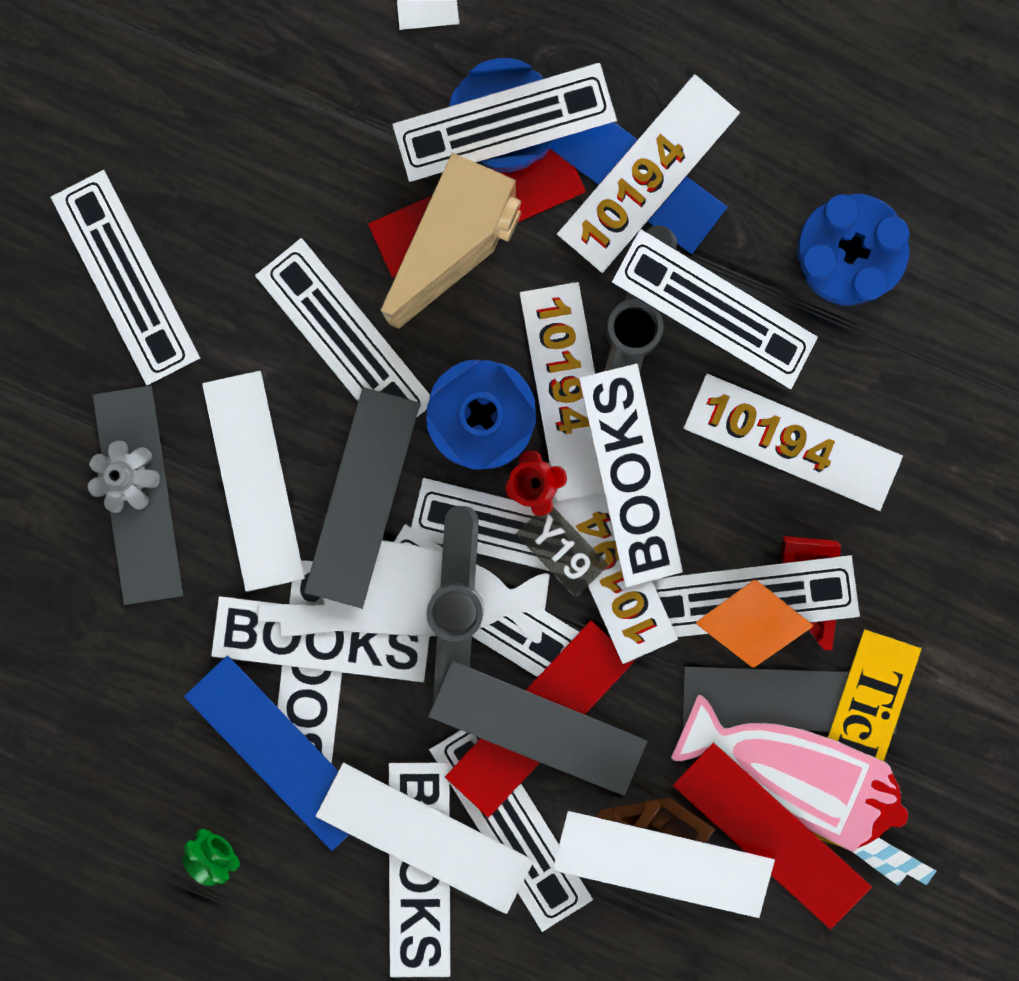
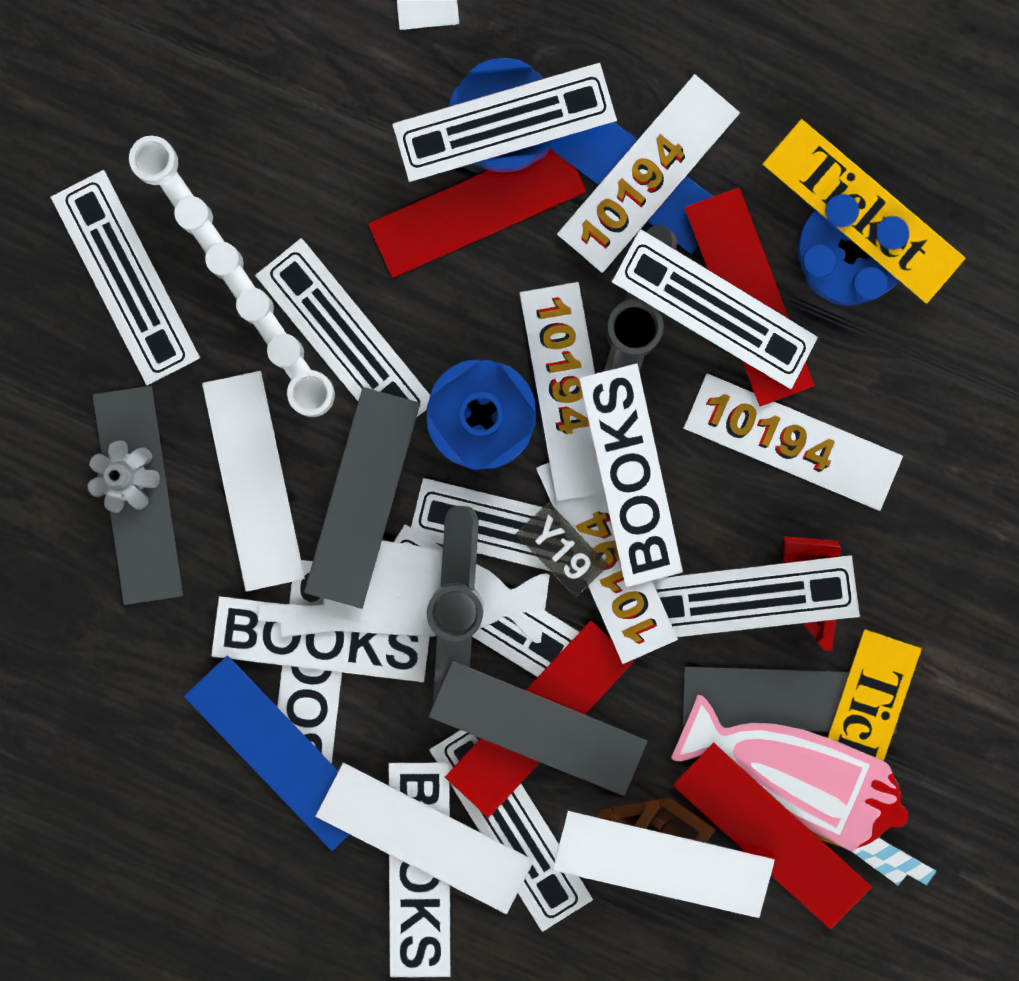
green plate [182,829,240,886] -> none
tan slope [381,152,521,329] -> none
red plate [505,451,567,516] -> none
orange sticker [696,580,813,667] -> none
none -> white bar [129,136,335,417]
none -> red sticker [684,187,815,407]
none -> yellow sticker [762,119,966,304]

